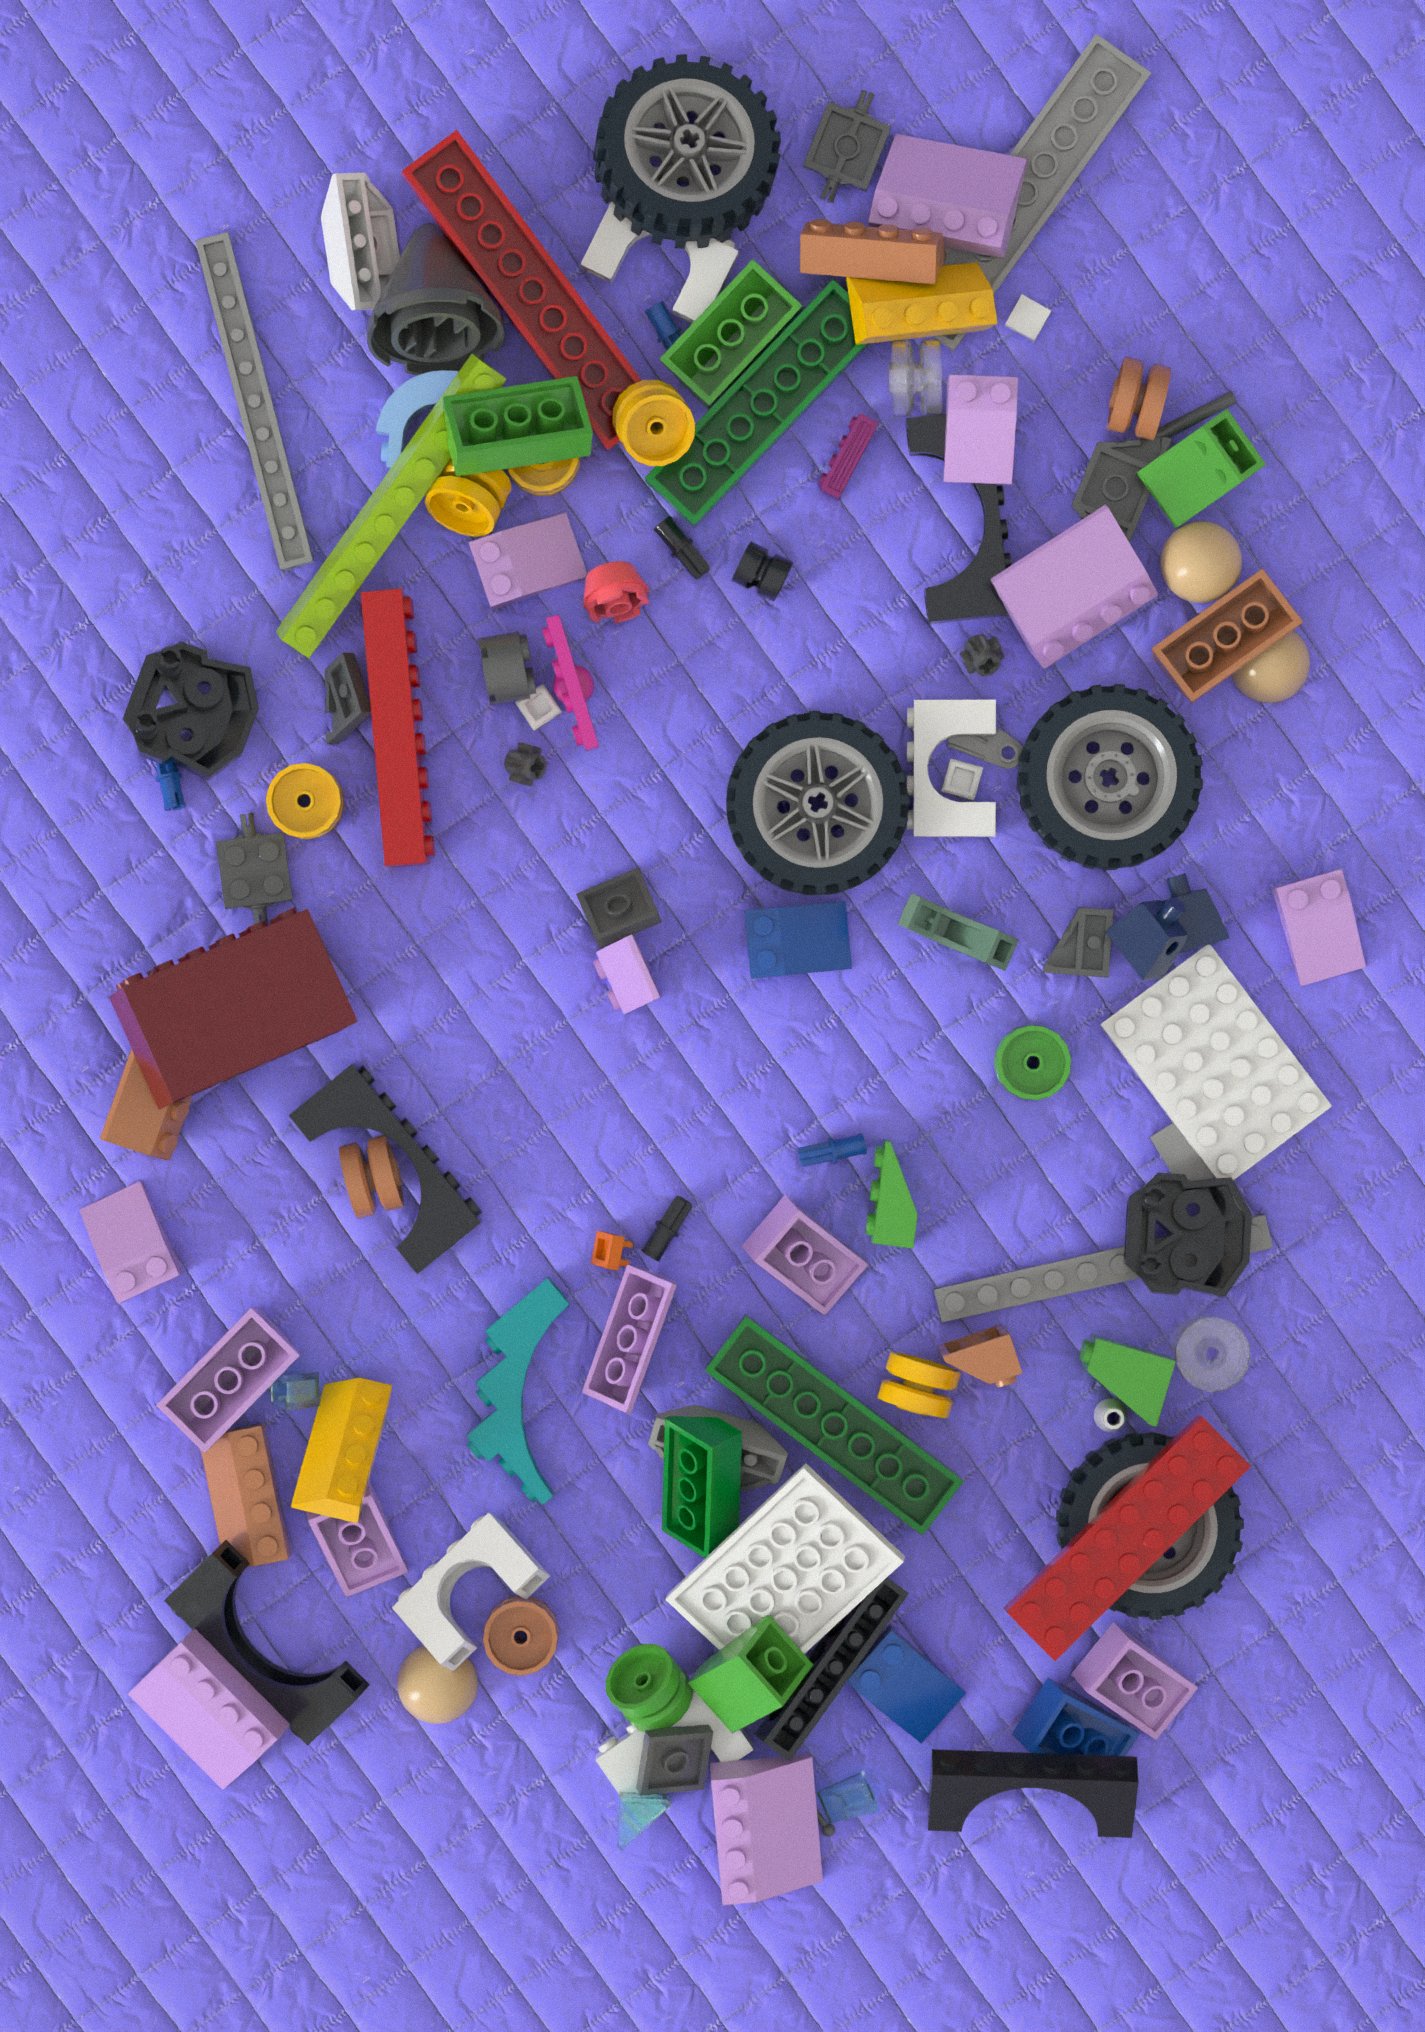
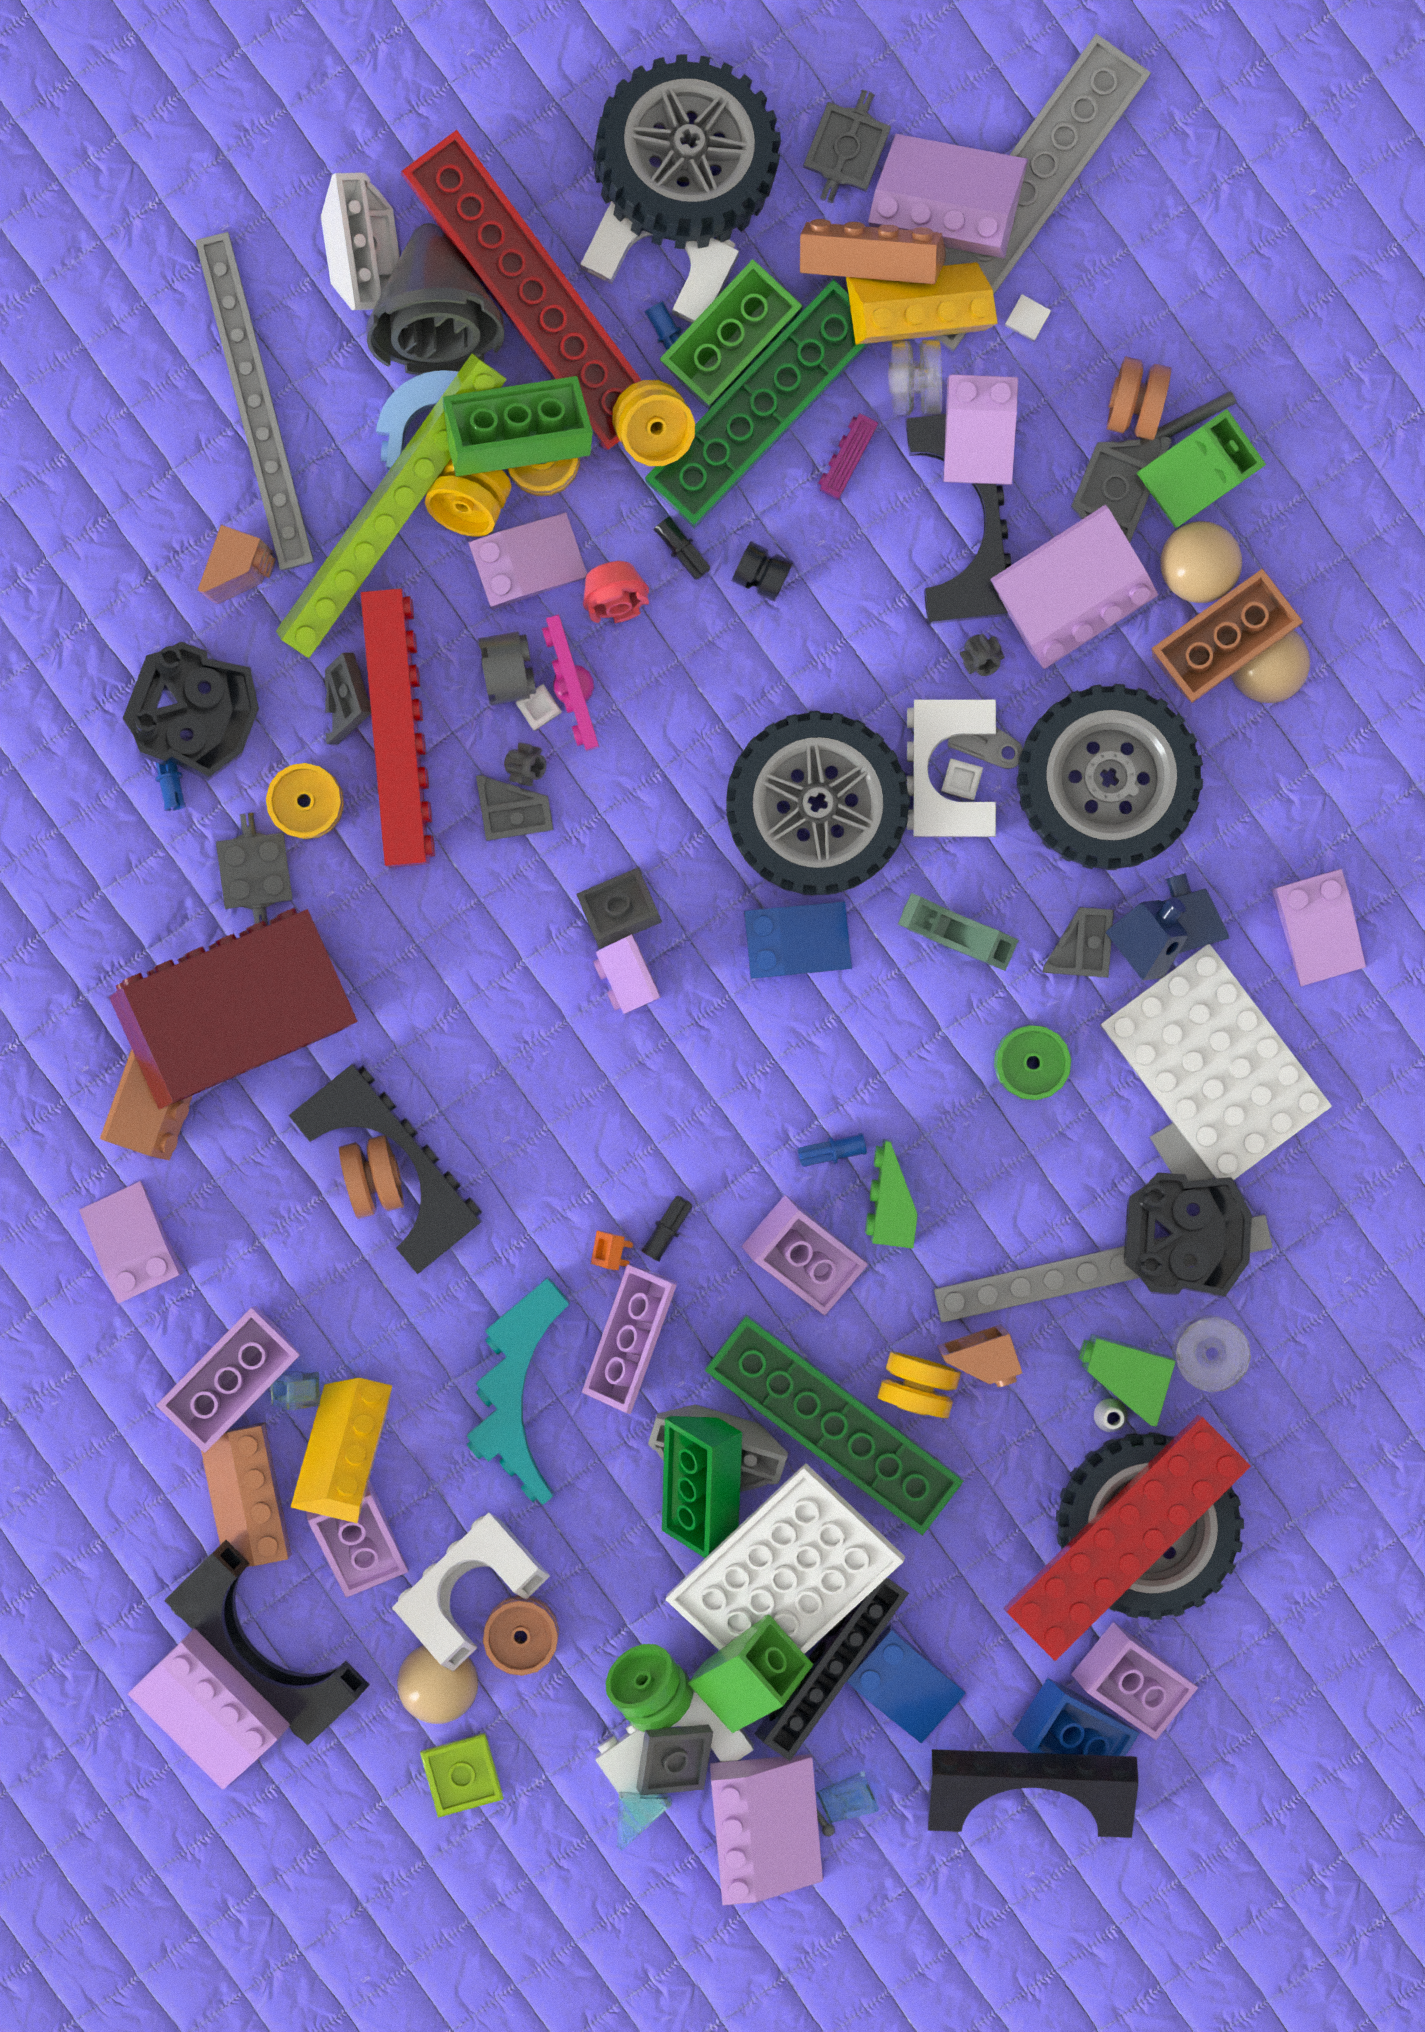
none -> nougat slope [198,525,276,604]
none -> lime plate [420,1732,504,1818]
none -> dark grey wing [476,775,554,841]

